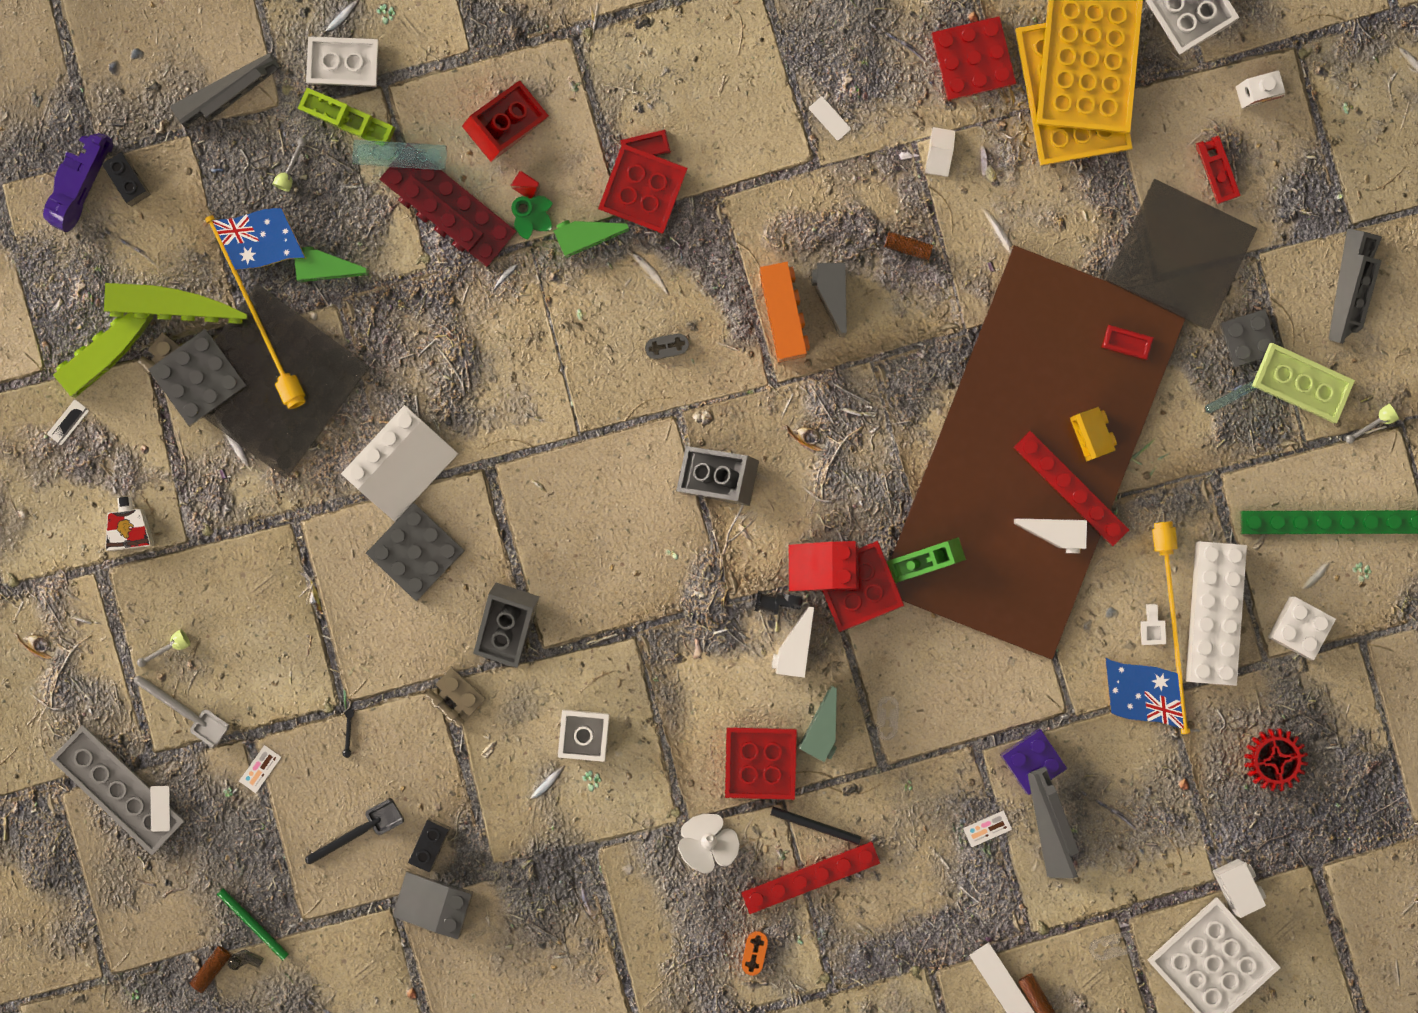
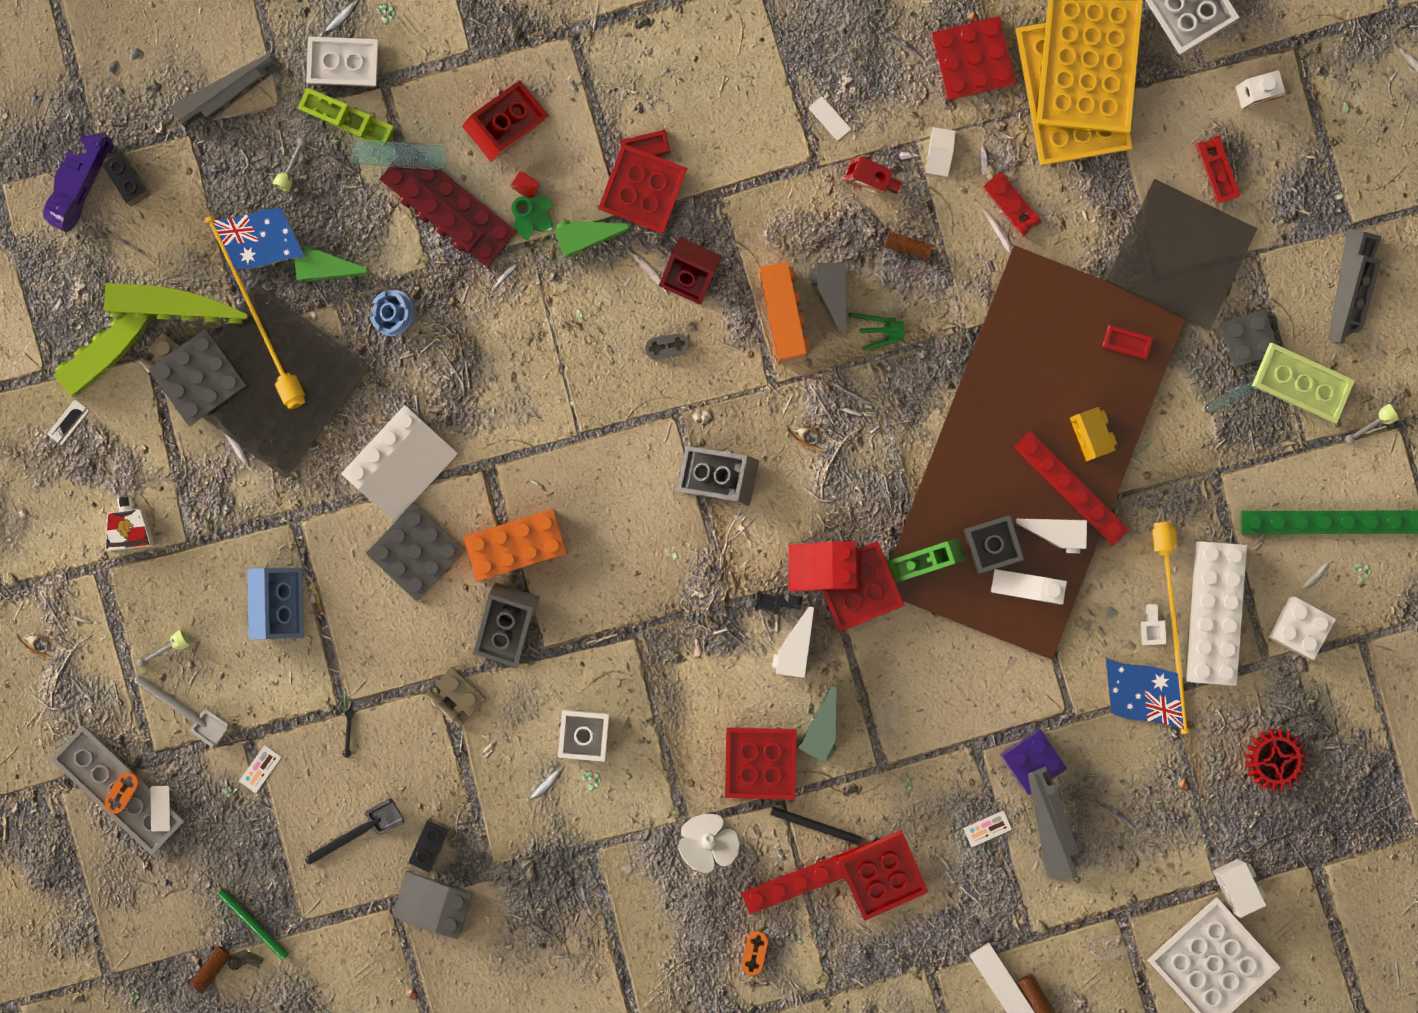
none -> orange beam [105,772,140,814]
none -> medium blue slope [247,568,303,639]
none -> medium blue cone [370,290,417,336]
none -> orange brick [463,509,568,582]
none -> dark red slope [659,237,722,305]
none -> red plate [837,830,929,921]
none -> red torso [843,156,901,194]
none -> green plant [849,312,904,351]
none -> dark grey brick [963,515,1024,574]
none -> red plate [983,172,1042,237]
none -> white slope [991,569,1067,604]

